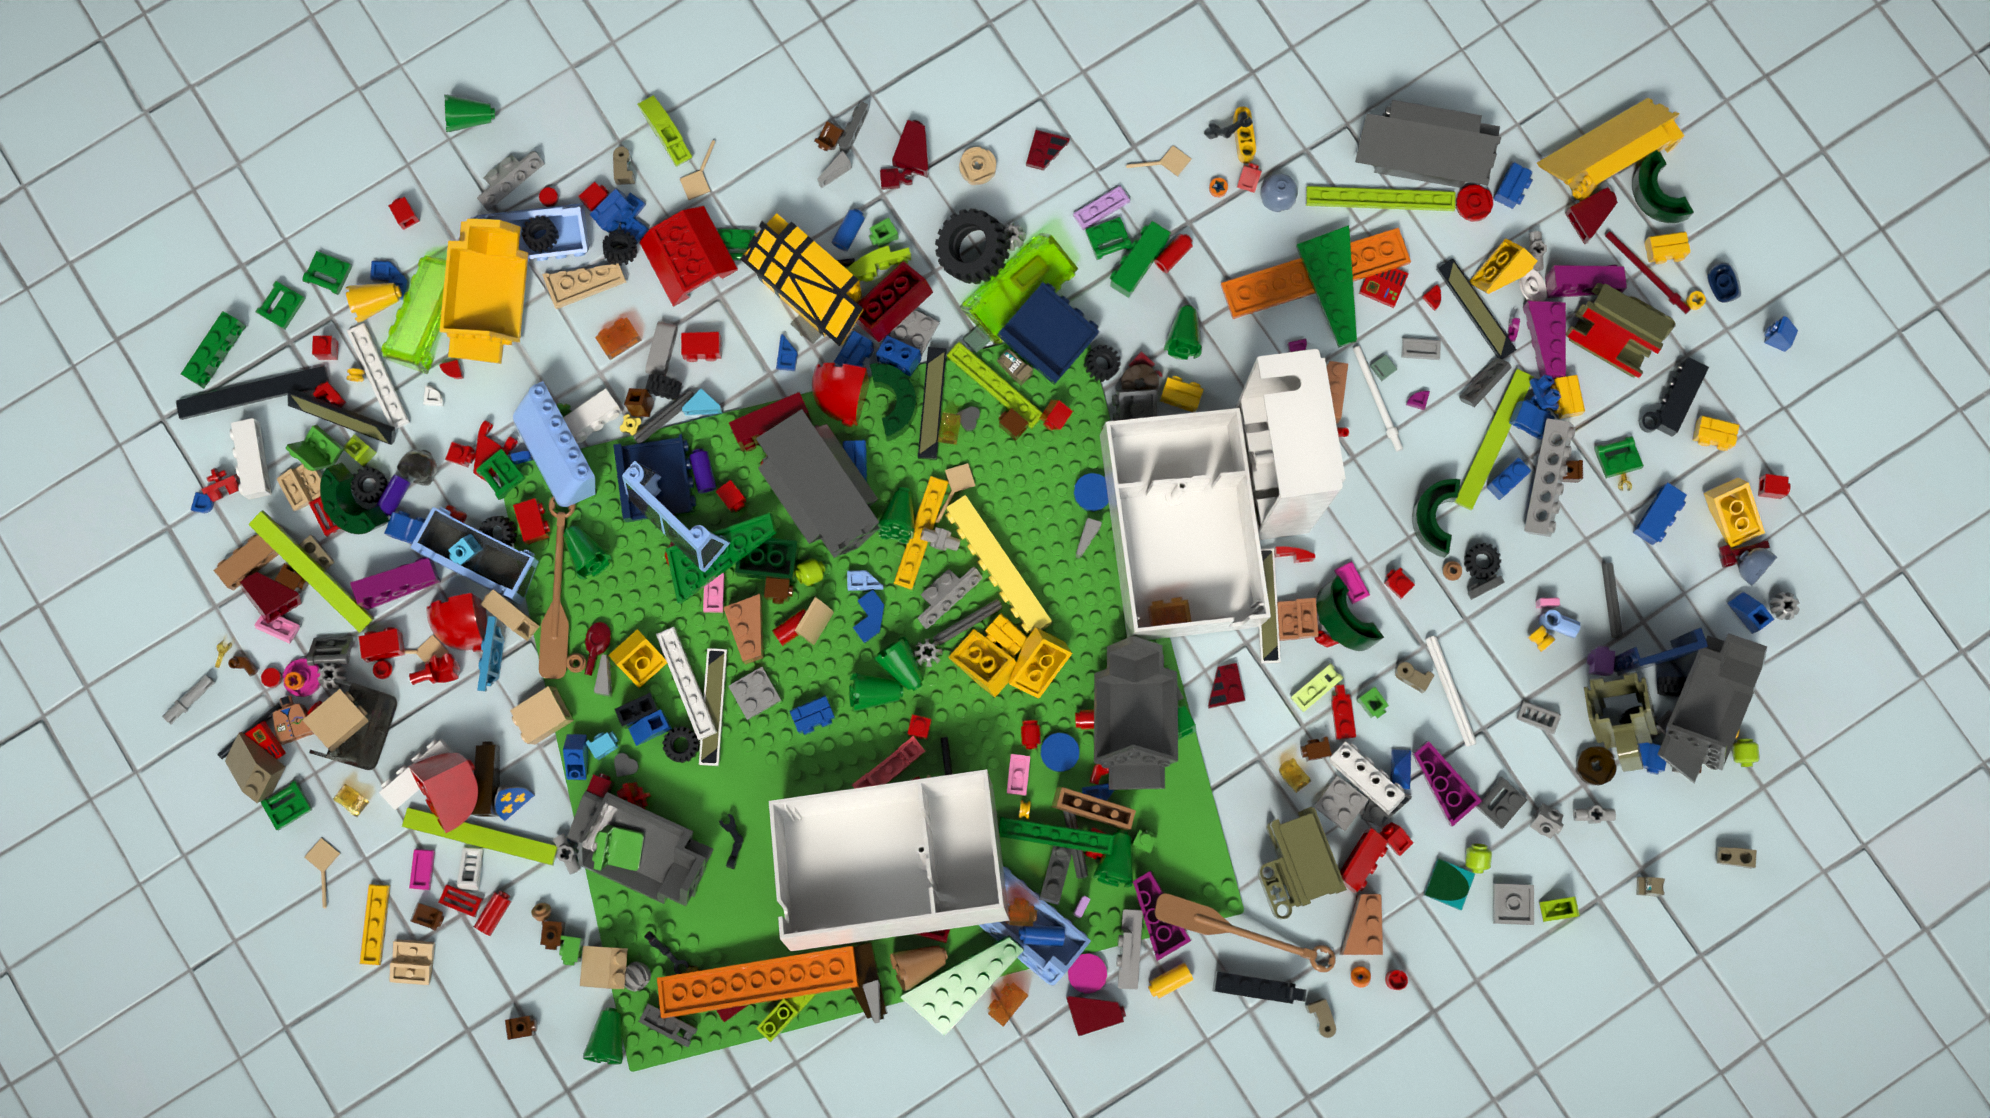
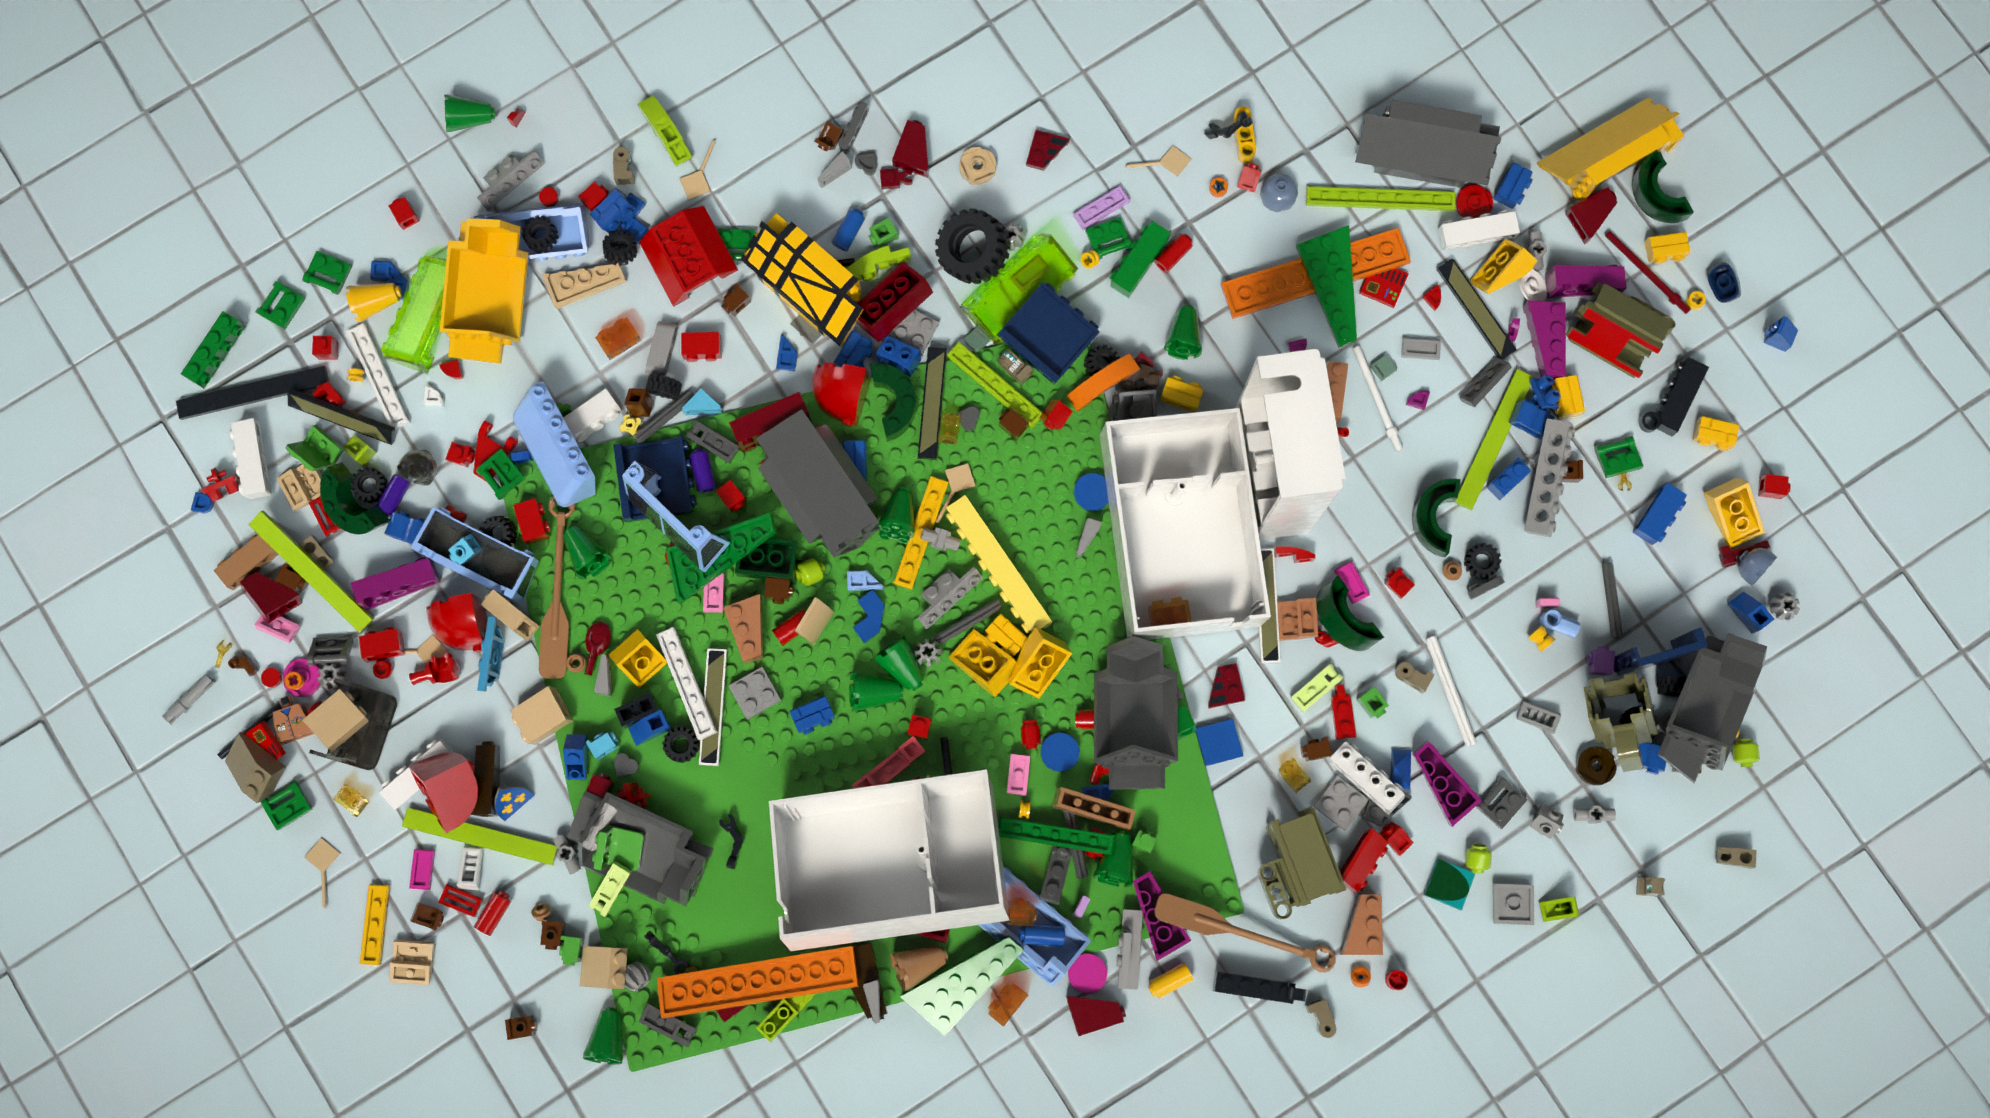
none -> red tile [507,108,526,128]
none -> yellowish green plate [588,861,632,917]
none -> dark grey plate [685,420,740,464]
none -> reddish brown brick [721,284,751,317]
none -> dark grey tile [855,152,877,176]
none -> orange slope [1067,353,1140,412]
none -> yellow bush [1080,250,1100,269]
none -> blue tile [1196,719,1243,767]
none -> white brick [1438,210,1520,251]

